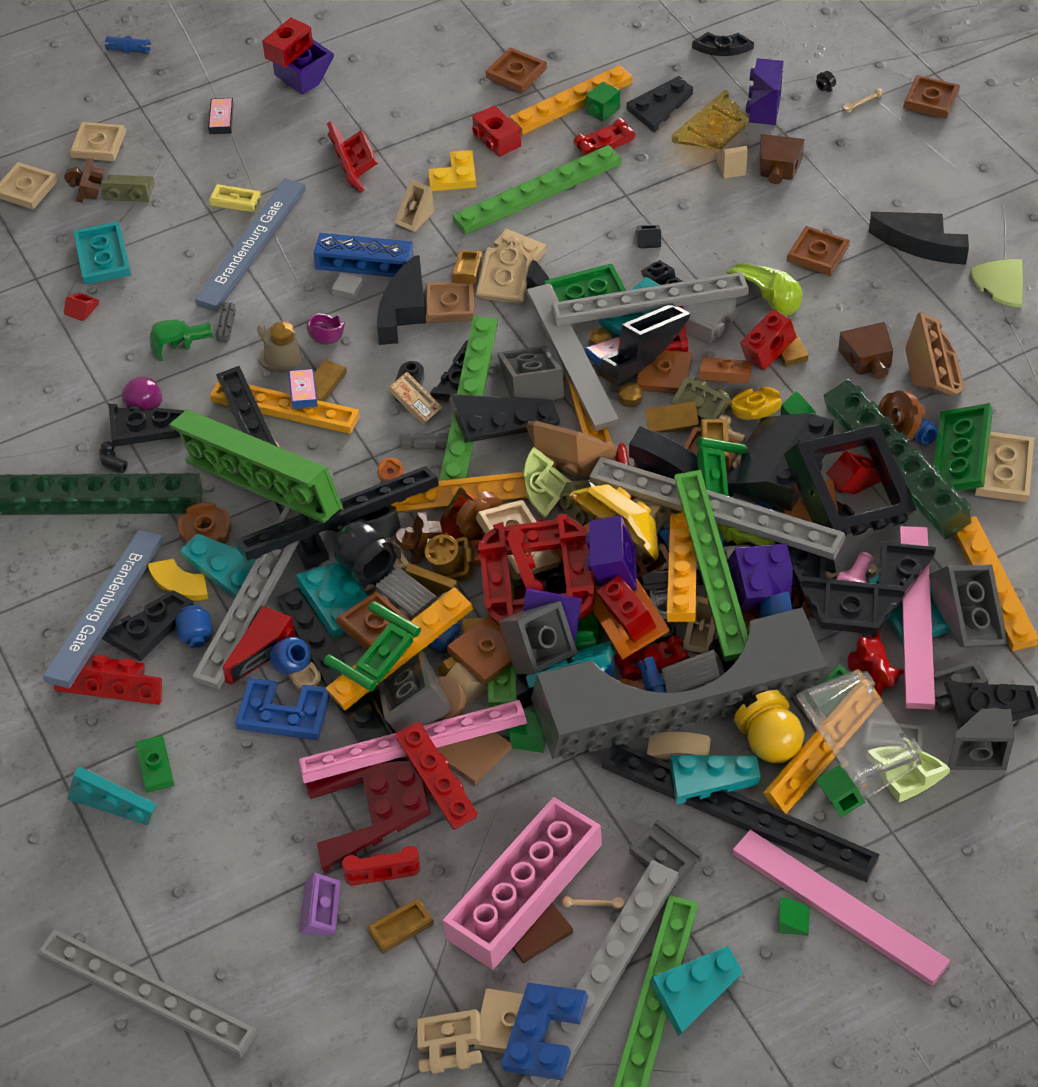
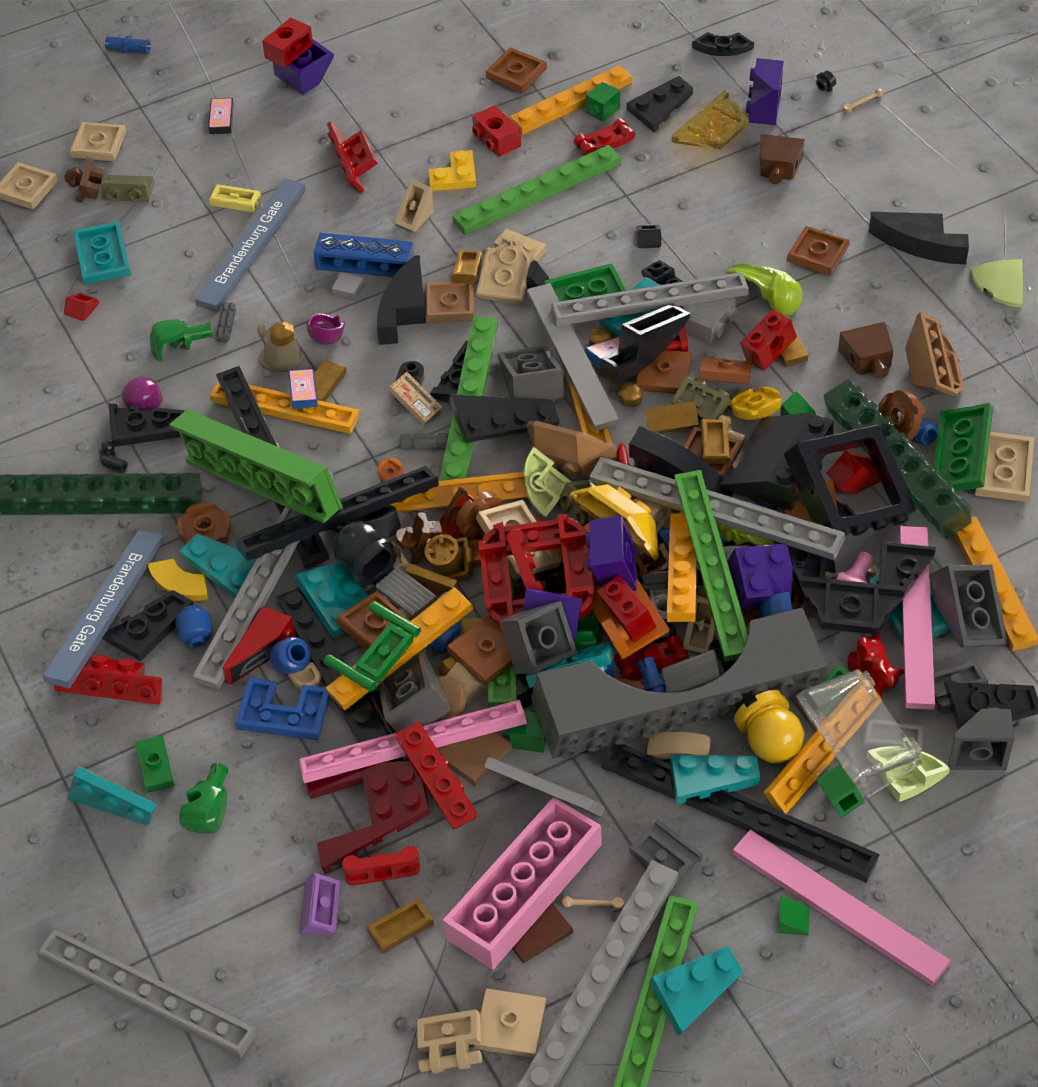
blue plate [501,983,588,1081] -> none
green plate [696,437,747,496] -> none
tan slope [715,146,748,179] -> none
dark orange plate [903,75,960,119] -> none
none -> green piece [179,763,229,834]
none -> light grey tile [484,757,605,817]

